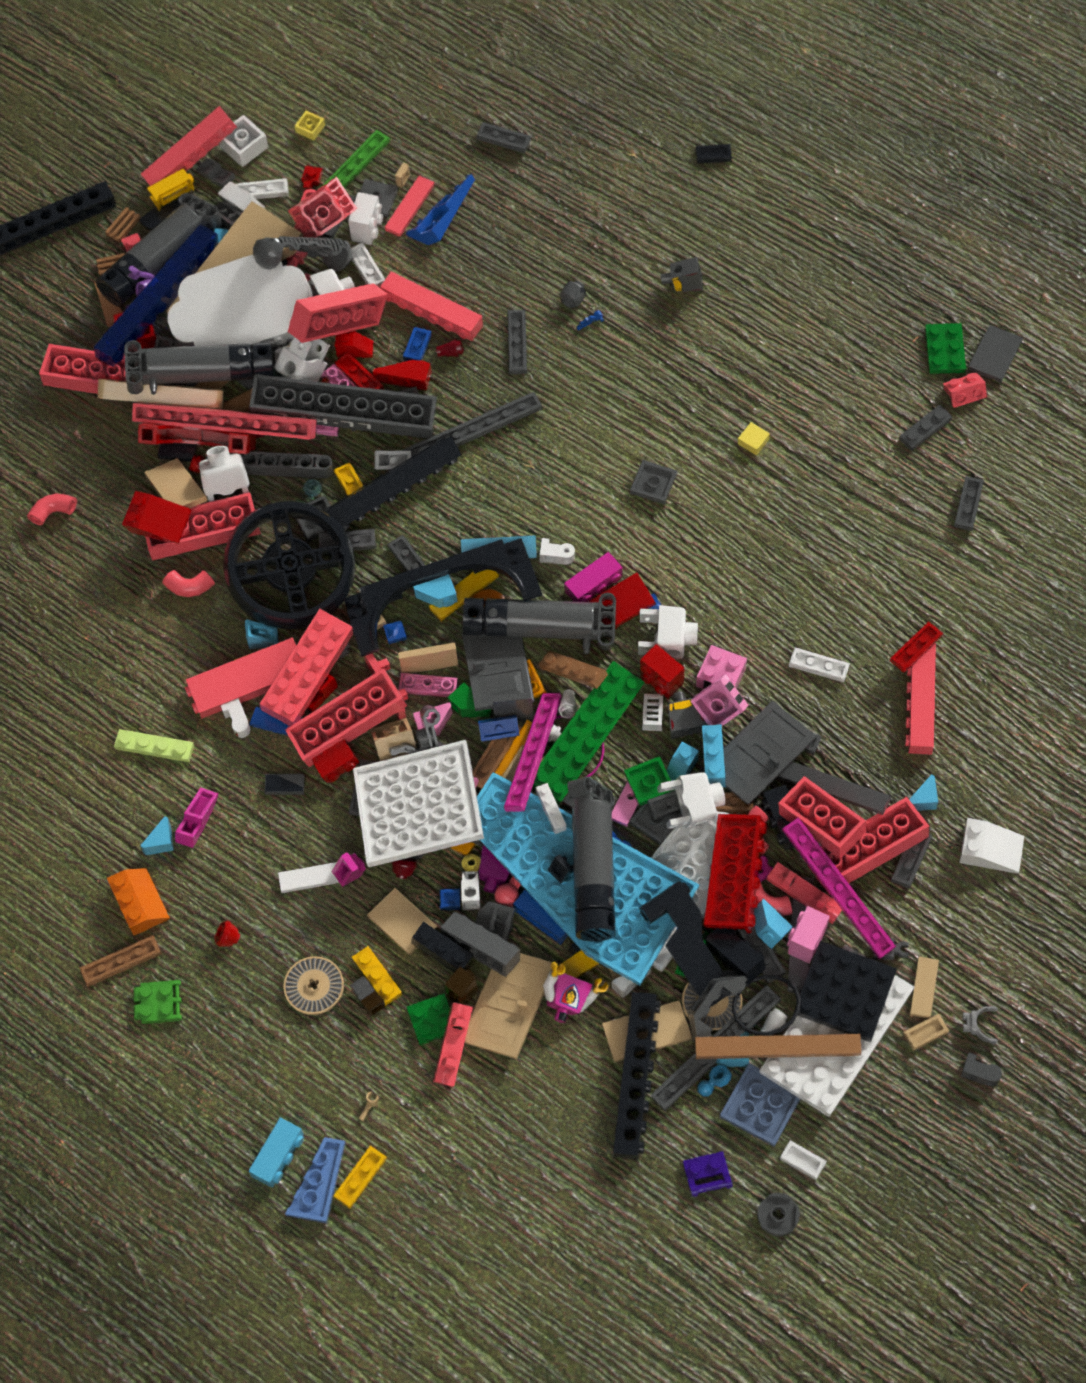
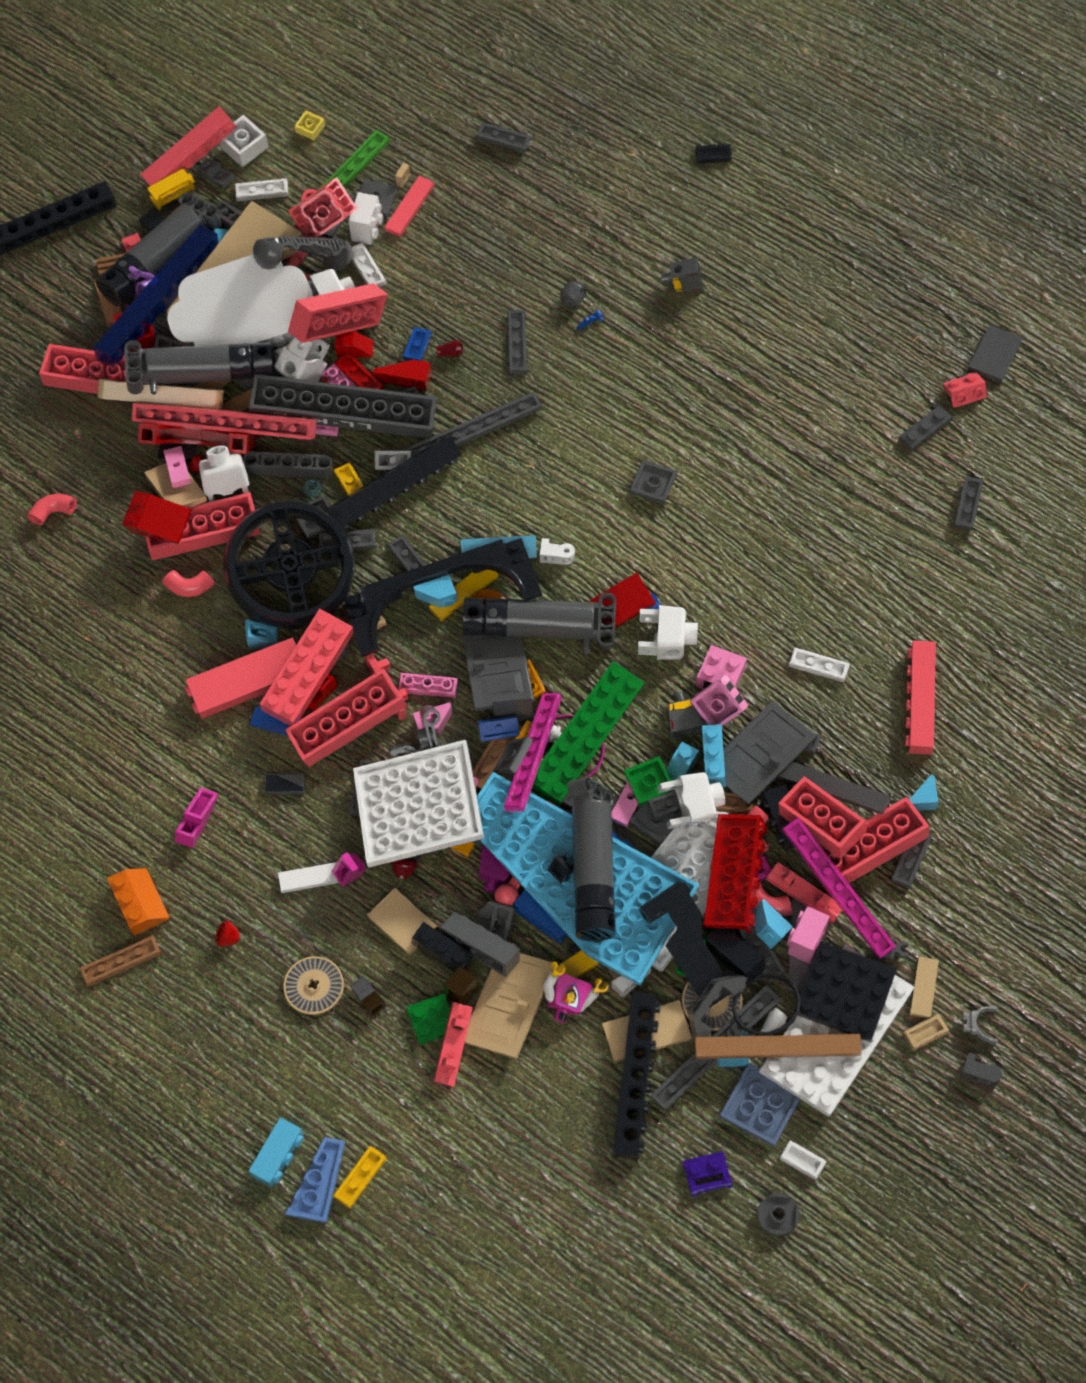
medium nougat tile [105,207,141,243] -> none
yellowish green plate [114,729,194,762] -> none
bright green plate [134,980,182,1024] -> none
medium azure slope [140,816,174,855] -> none
white slope [218,182,266,213] -> none
white leg [221,698,250,738] -> none
red plate [301,166,323,192] -> none
red brick [311,739,360,783] -> none
yellow plate [352,946,402,1006] -> none
tan hand [359,1092,379,1121] -> none
tan slope [370,718,417,761] -> none
coral brick [380,271,483,341] -> none
blue tile [383,621,407,644] -> none
tan tile [398,643,458,674] -> none
blue wedge [406,174,475,245] -> none
blue tile [440,889,460,911] -> none
green slope [447,683,492,717] -> none
white leg [461,871,481,910] -> none
light yellow plate [462,854,481,872] -> none
white piece [536,783,567,834] -> none
medium nougat plate [538,650,608,689] -> none
white cone [558,689,578,719] -> none
dark pink brick [564,552,623,602] -> none
red brick [640,644,685,699] -> none
white slope [642,694,663,731] -> none
dark azure plate [697,1065,731,1097] -> none
light yellow piece [738,422,770,456] -> none
red tile [890,621,943,673] -> none
green plate [925,323,966,374] -> none
white slope [959,818,1024,874] -> none
none -> bright pink tile [164,446,191,488]
none -> dark grey tile [493,737,533,776]

